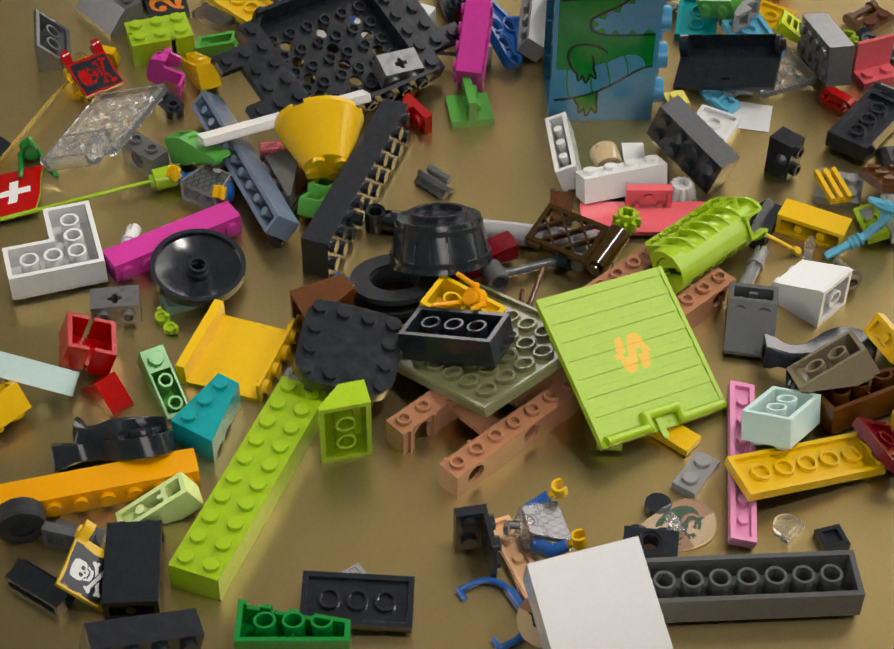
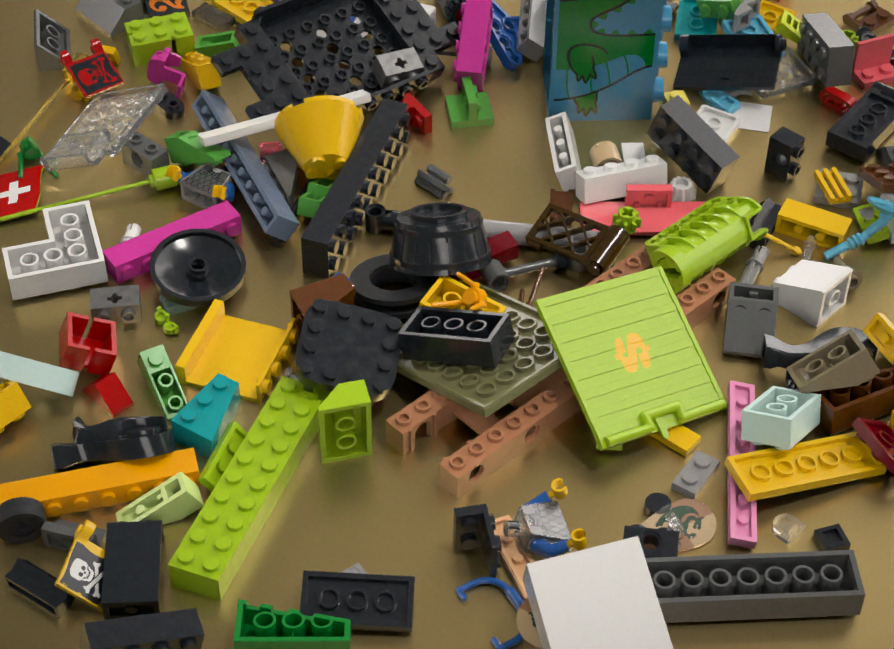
none -> lime plate [197,421,247,493]

